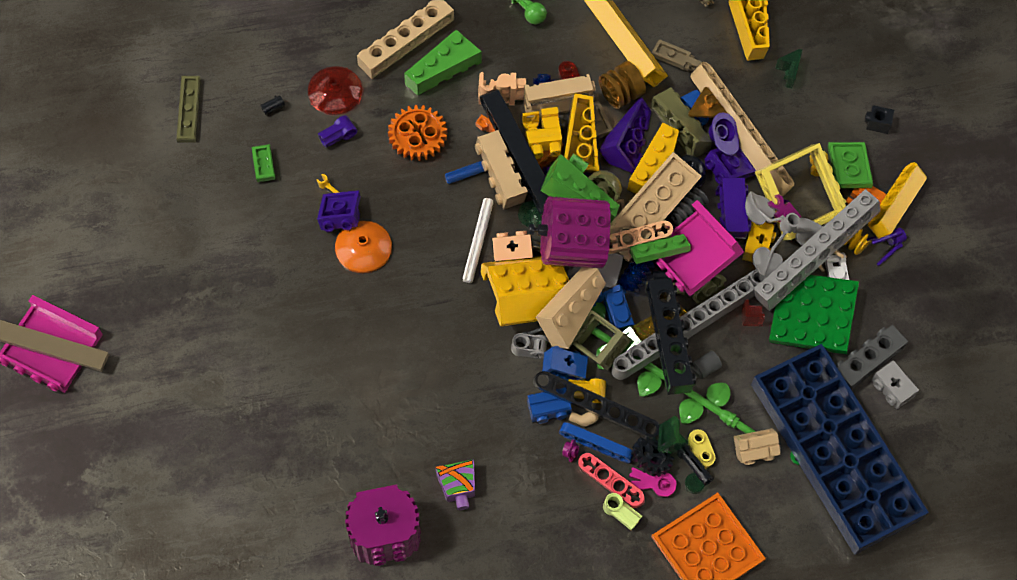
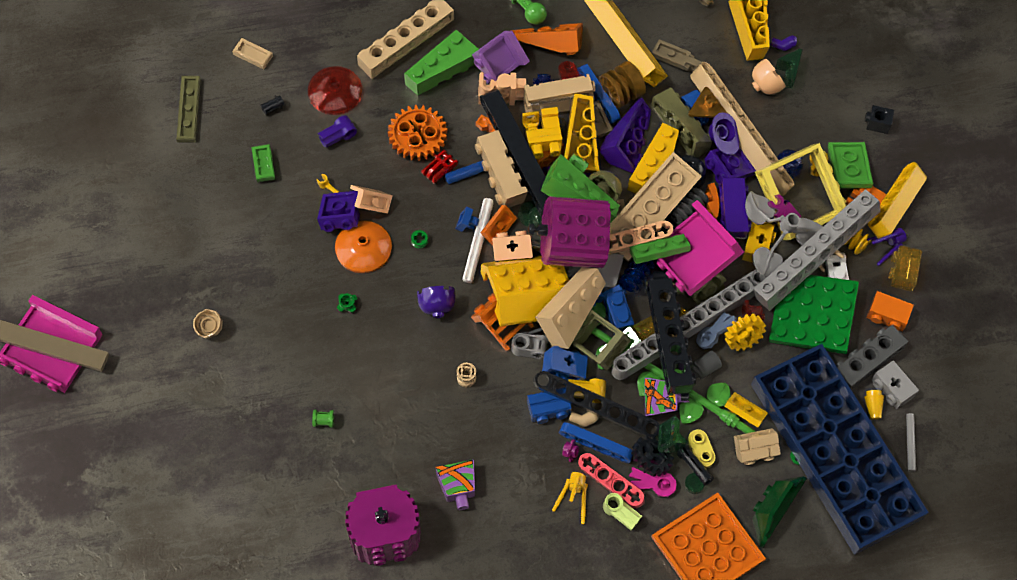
none -> tan hair [193,309,223,339]
none -> tan tile [232,38,273,69]
none -> bright green bush [312,410,334,428]
none -> green plate [337,293,357,313]
none -> light nougat panel [350,185,392,214]
none -> green bush [411,230,428,249]
none -> dark purple cylinder [417,286,455,318]
none -> red arm [421,150,459,184]
none -> blue tile [455,207,479,232]
none -> tan wheel [457,362,476,388]
none -> orange plate [471,292,534,351]
none -> medium lavender panel [472,31,530,84]
none -> orange plate [480,205,517,246]
none -> orange wedge [510,23,583,55]
none -> yellow plant [552,472,588,525]
none -> blue beam [577,64,620,124]
none -> torso [644,378,689,416]
none -> sand blue piece [696,311,737,349]
none -> orange slope [704,183,719,220]
none -> yellow gear [724,314,766,351]
none -> yellow plate [724,392,768,427]
none -> light nougat cylinder [752,59,786,95]
none -> dark green wedge [752,476,807,548]
none -> dark purple arm [770,35,797,51]
none -> clear blue hair [777,149,804,178]
none -> yellow cone [864,390,884,420]
none -> orange brick [866,291,914,332]
none -> clear yellow brick [888,245,922,291]
none -> light grey bar [906,413,916,472]

